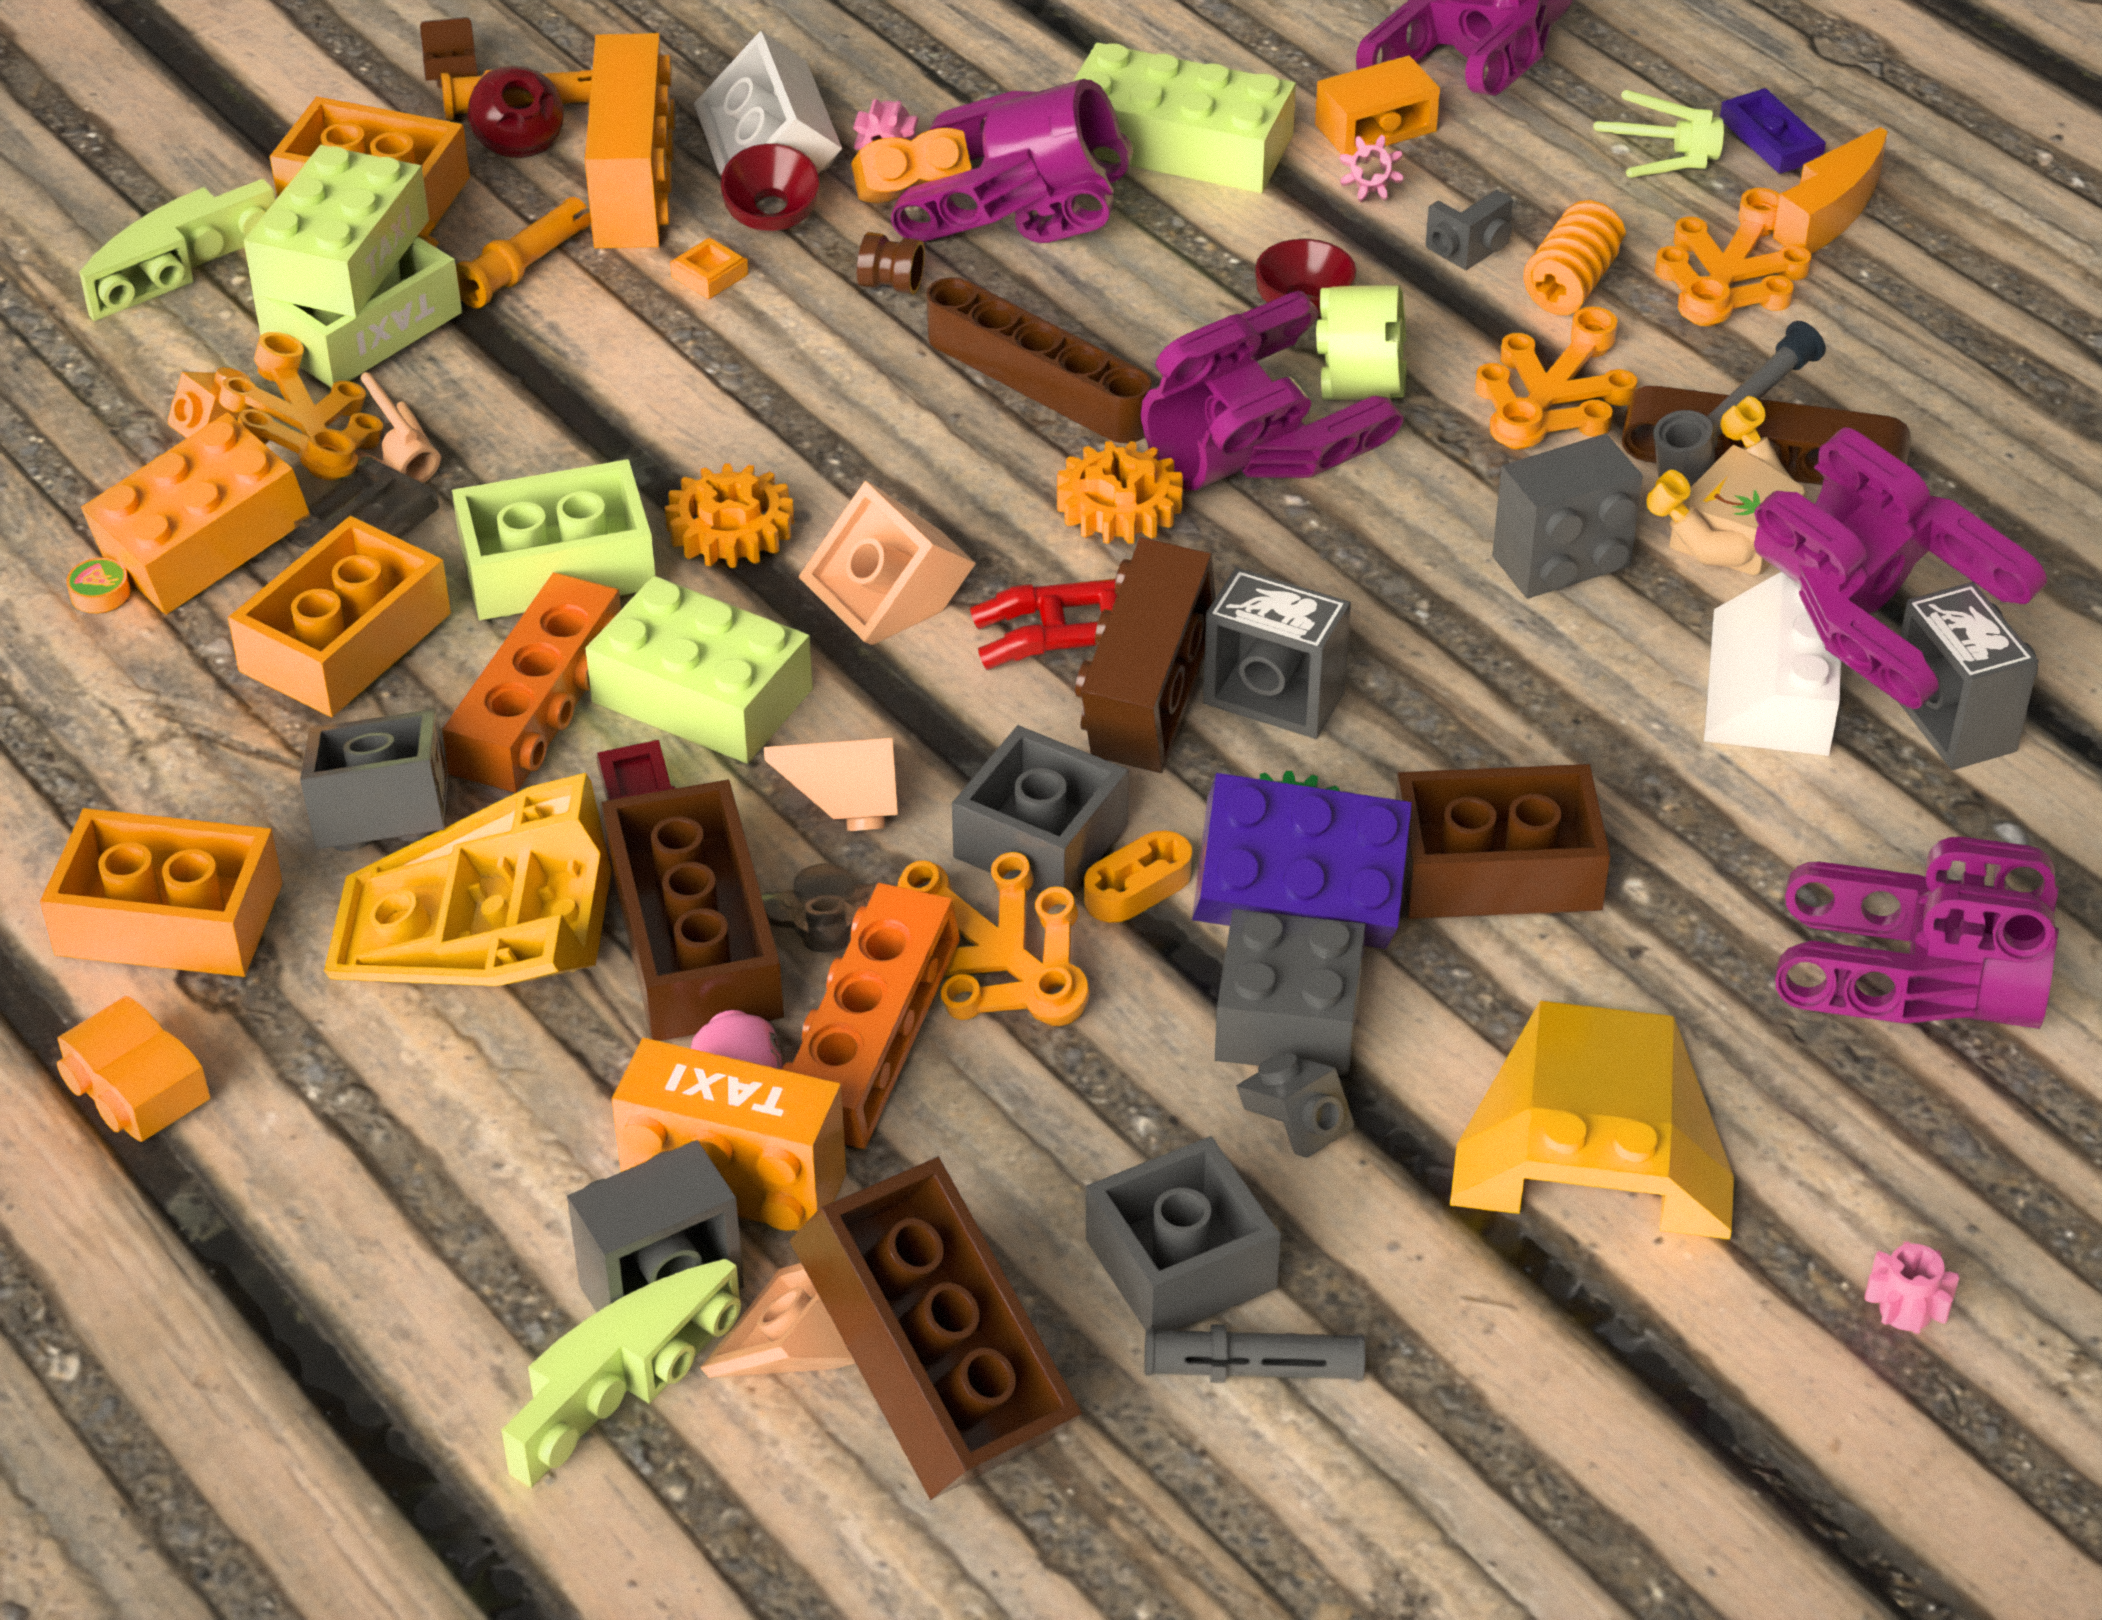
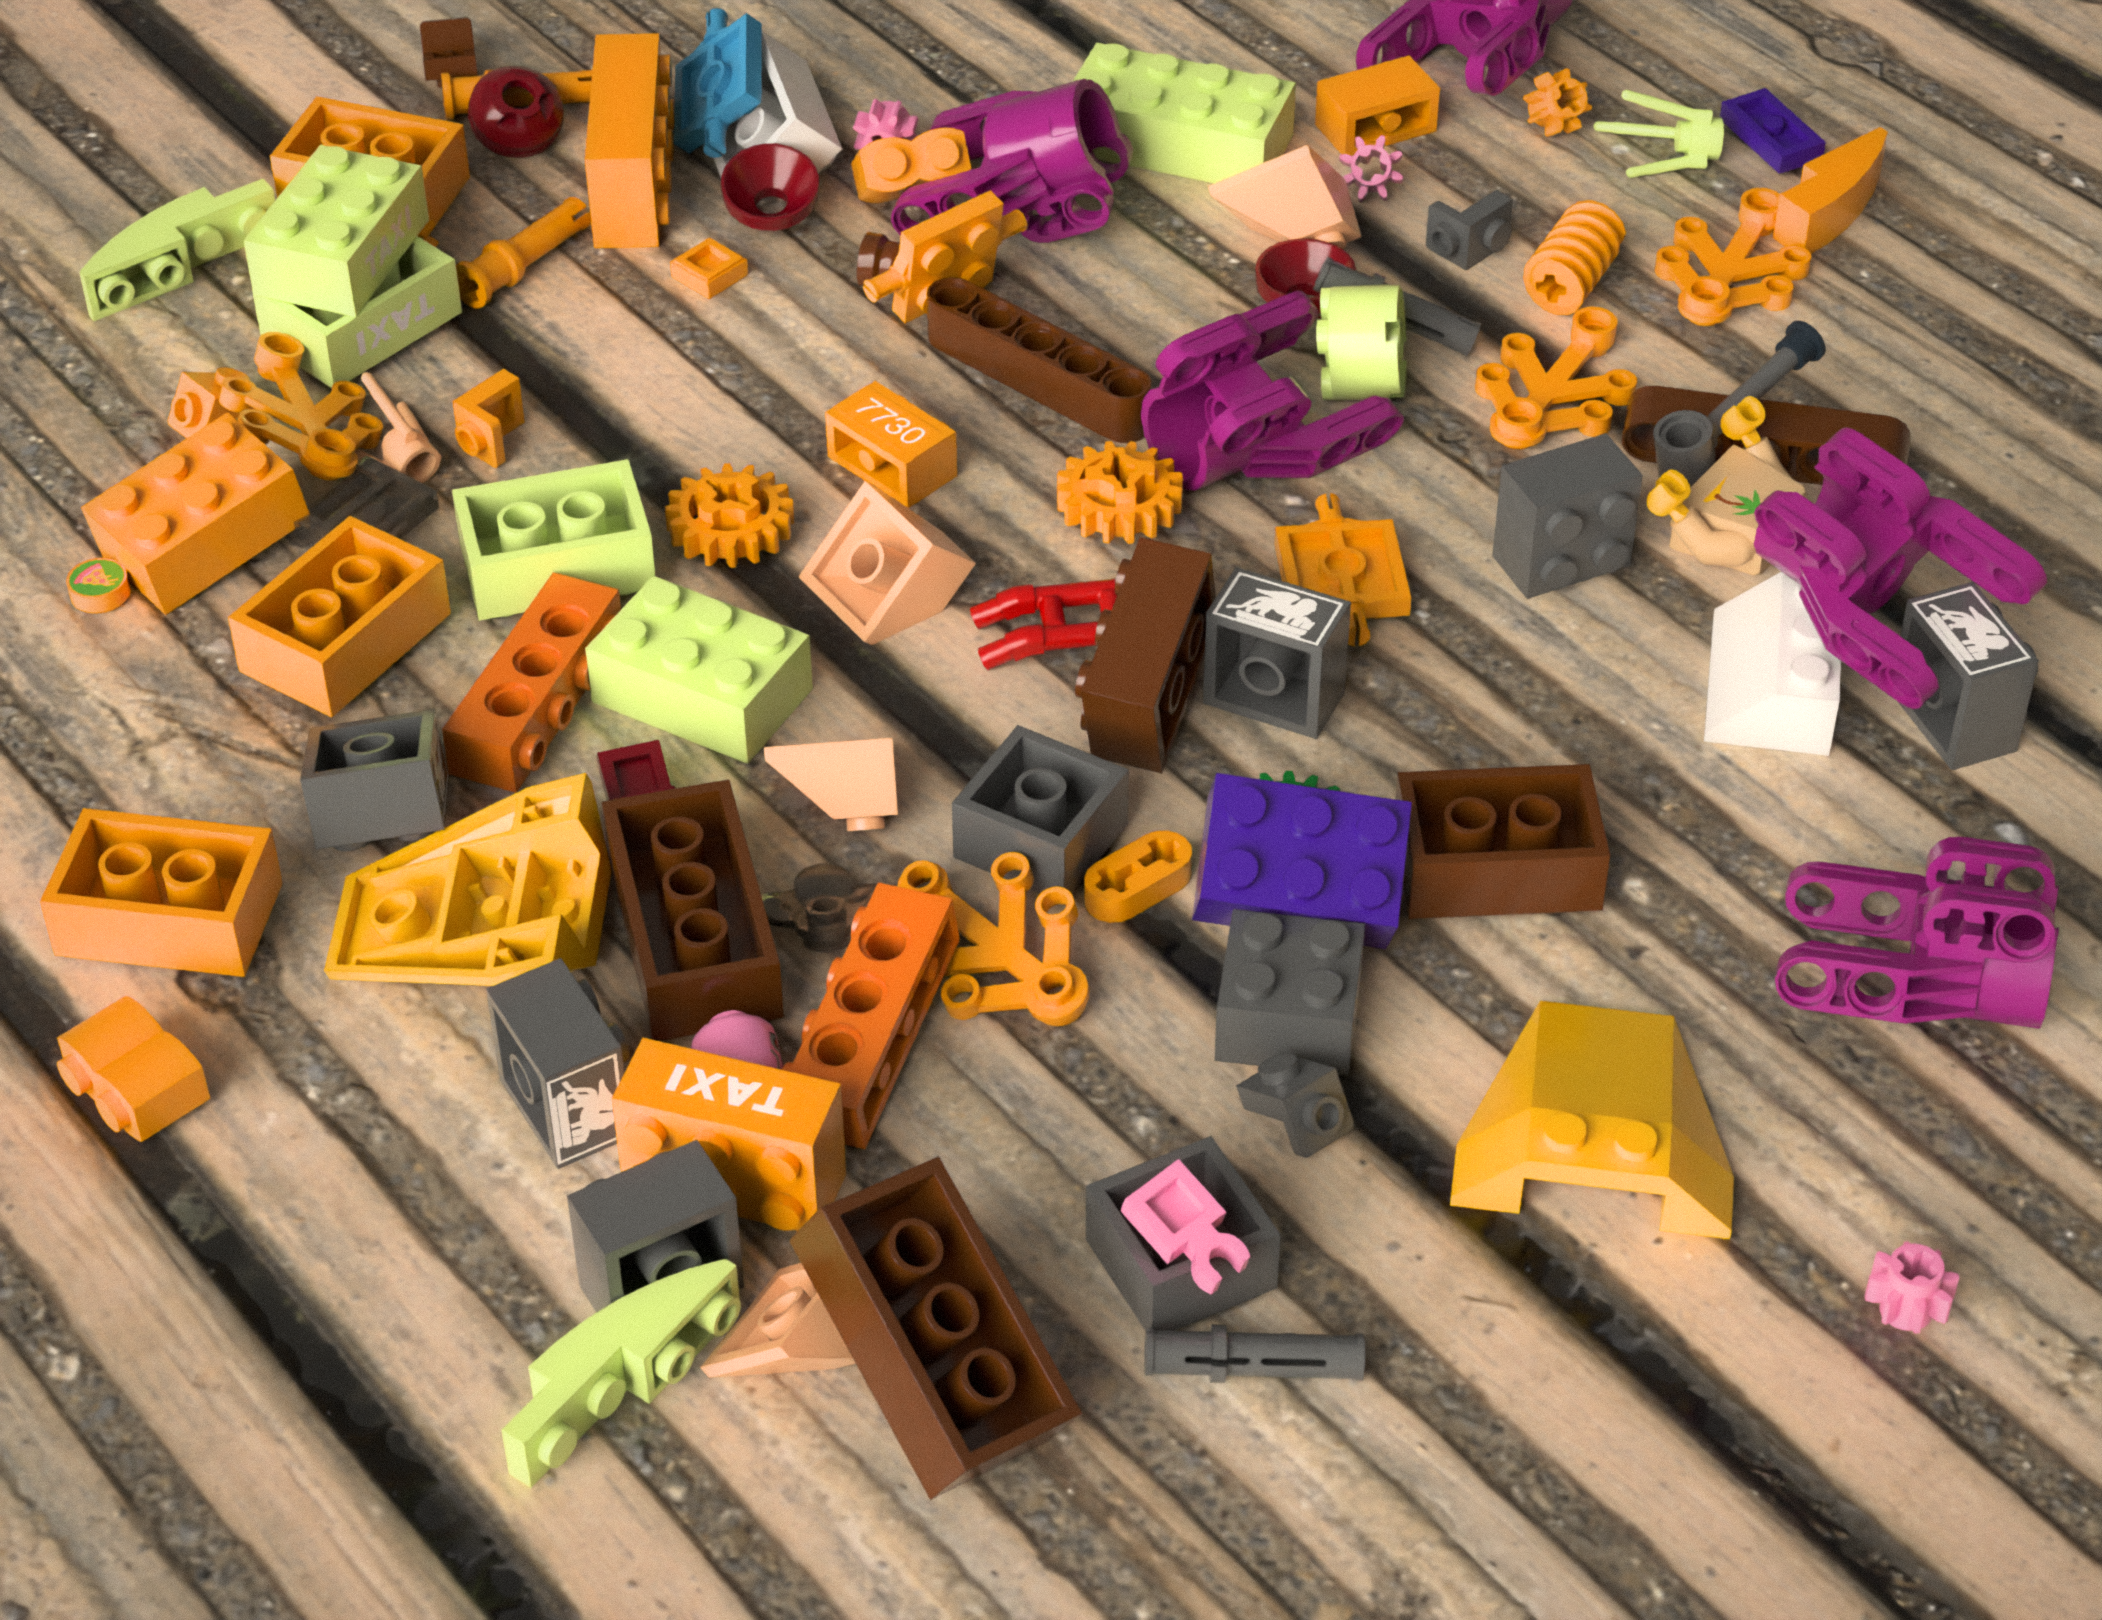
none -> light orange bracket [453,368,525,468]
none -> dark grey brick [486,958,631,1169]
none -> dark azure plate [674,8,762,158]
none -> light orange brick [825,381,957,508]
none -> light orange plate [863,190,1027,323]
none -> bright pink plate [1121,1159,1250,1295]
none -> light nougat slope [1208,145,1361,249]
none -> light orange plate [1274,493,1412,647]
none -> dark grey pin [1313,256,1481,356]
none -> light orange gear [1523,68,1592,137]

